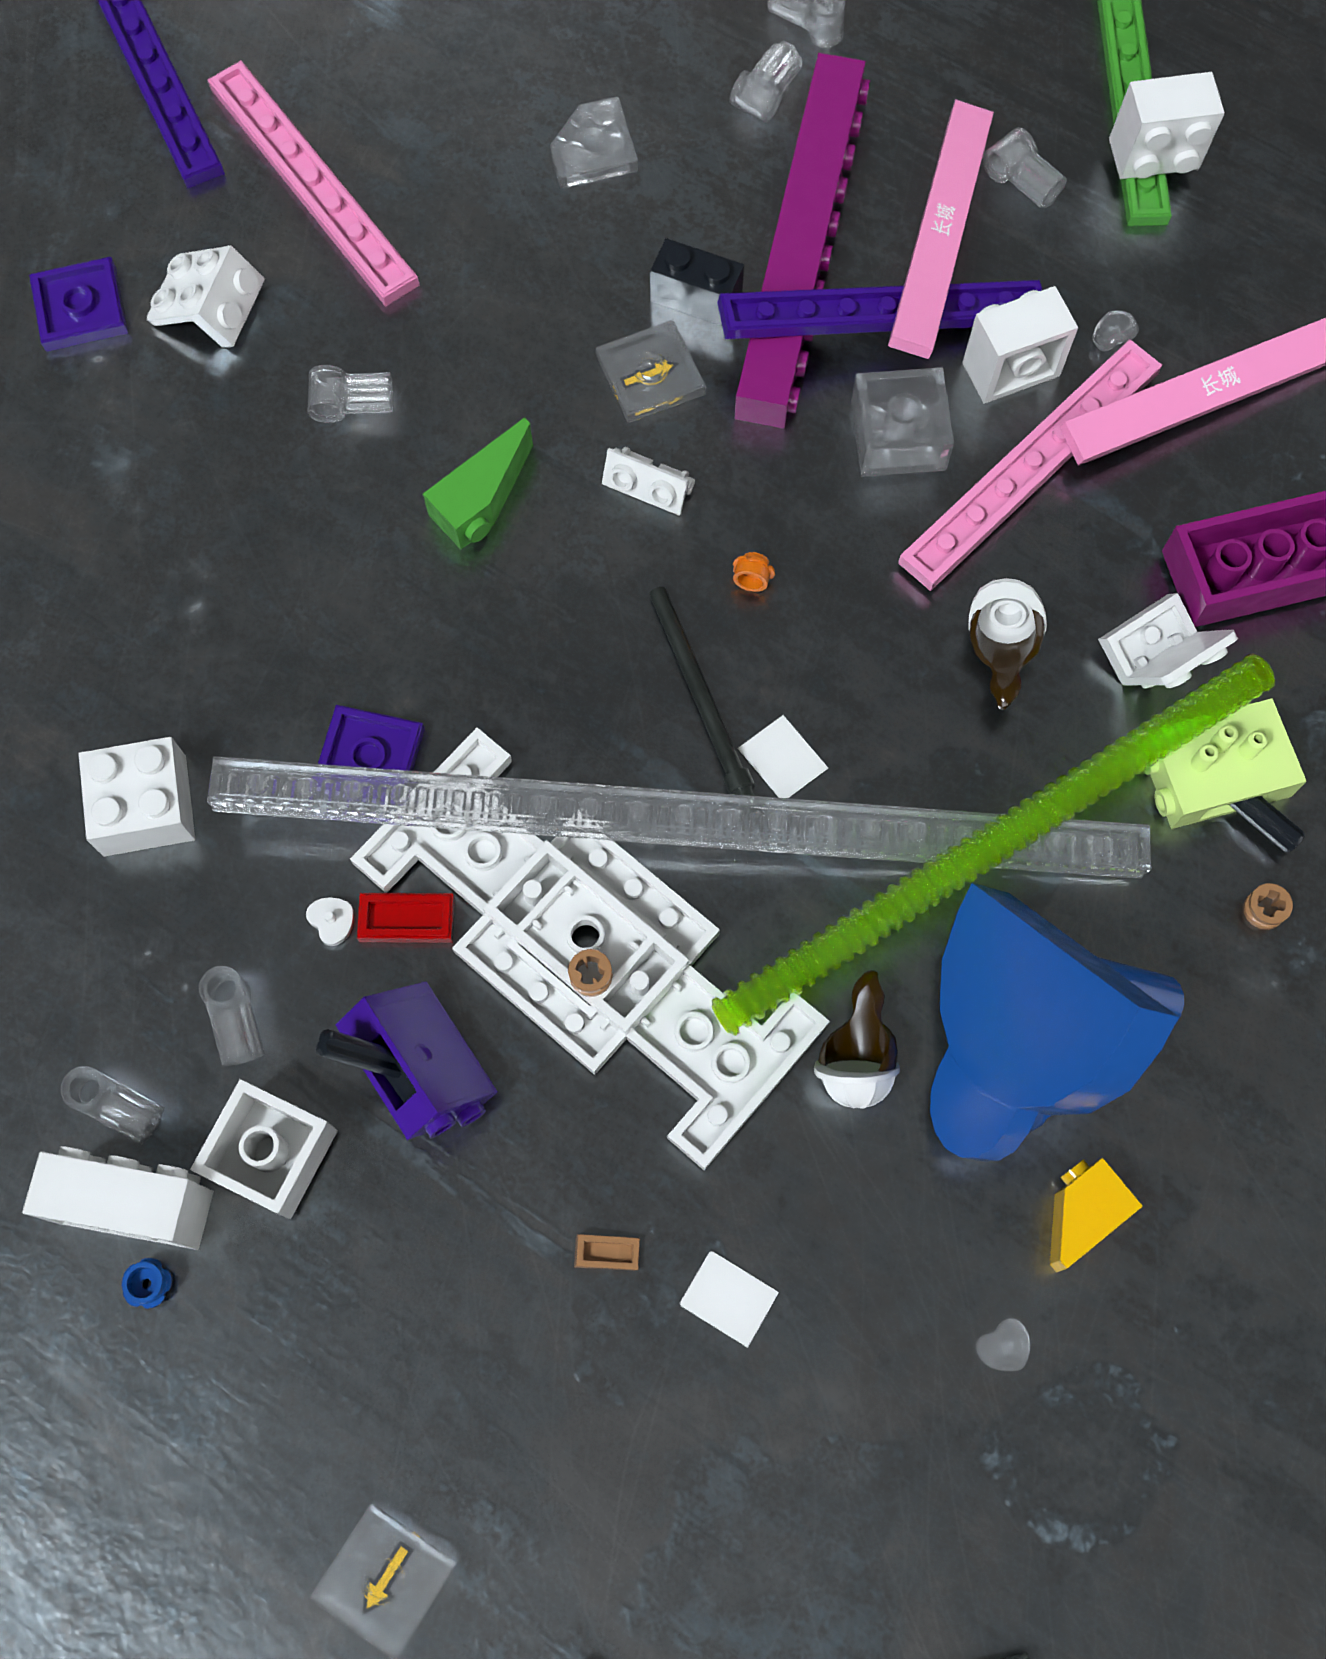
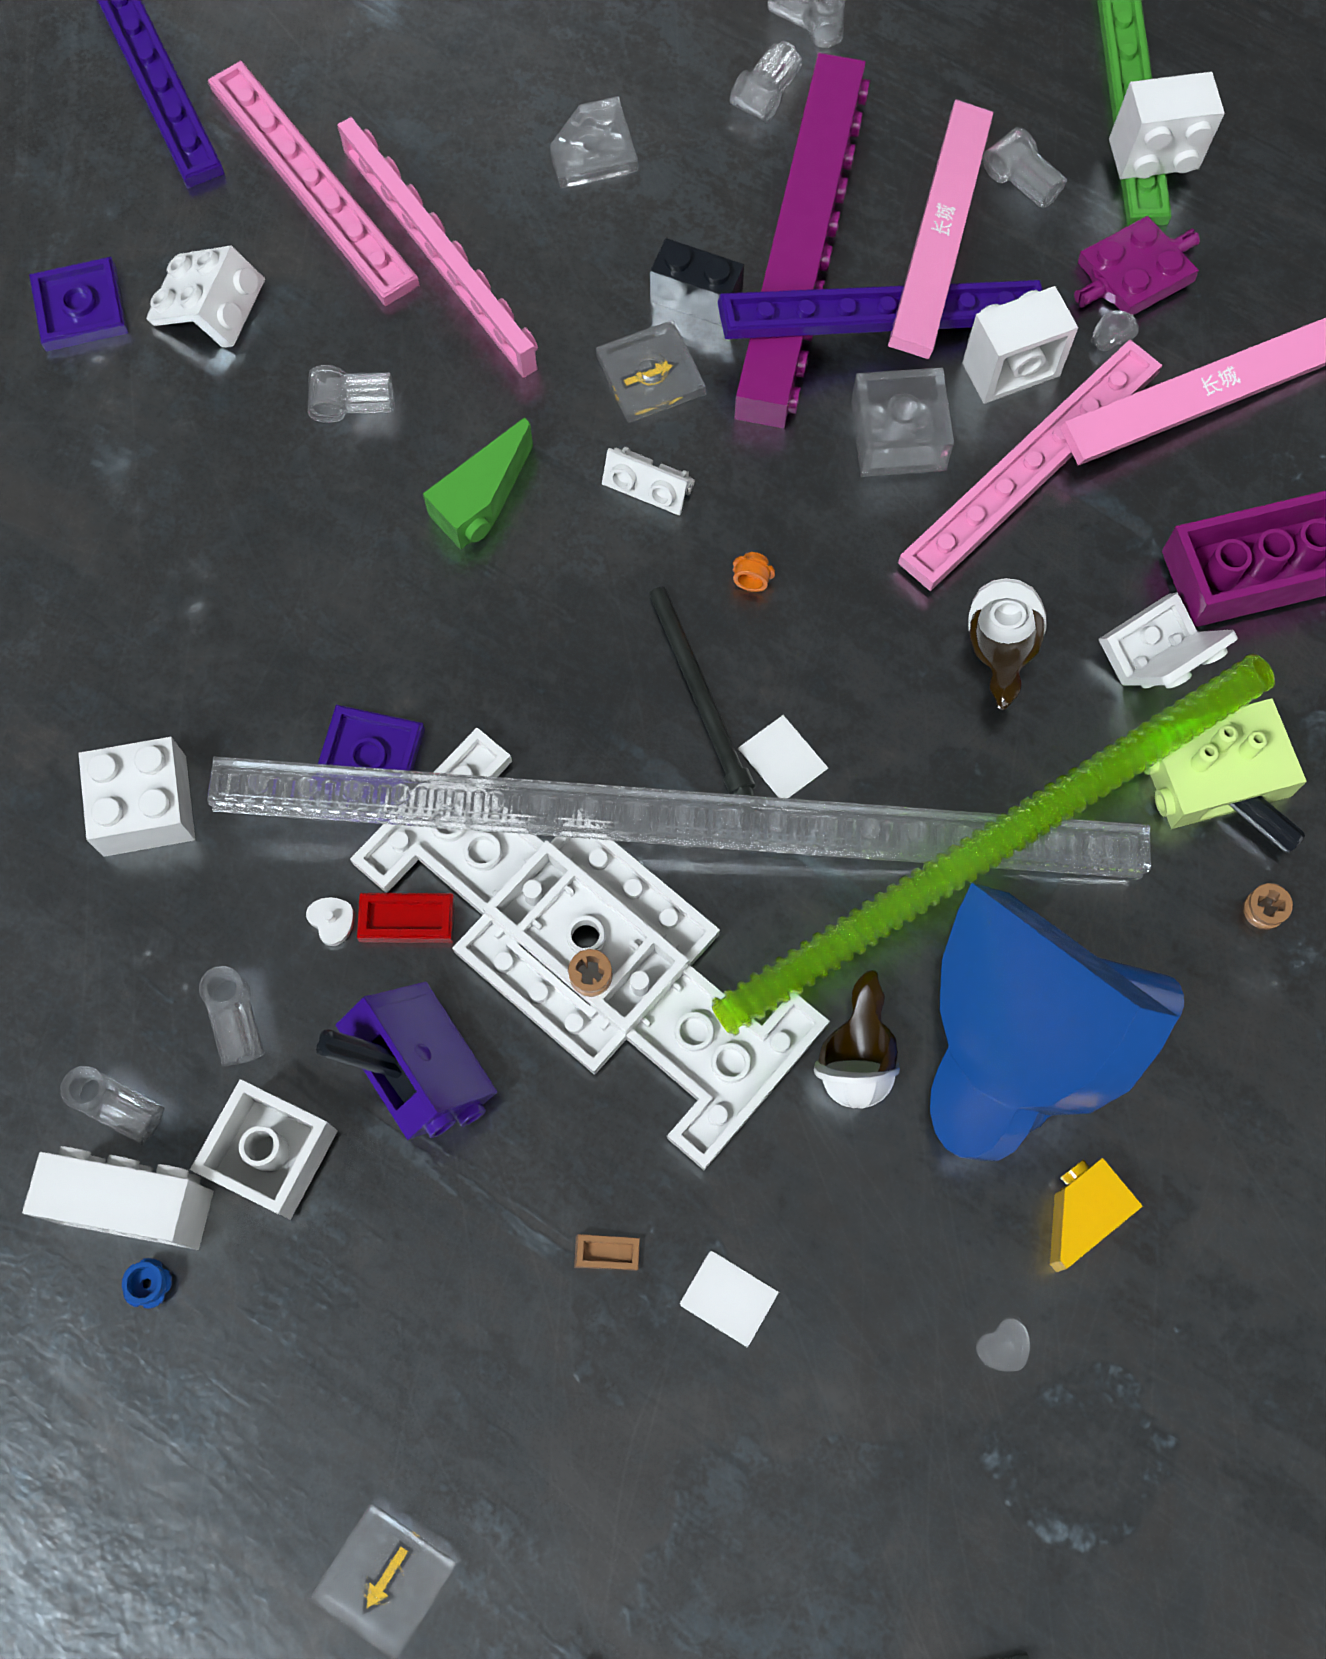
none -> bright pink plate [337,117,538,378]
none -> magenta plate [1074,216,1200,318]

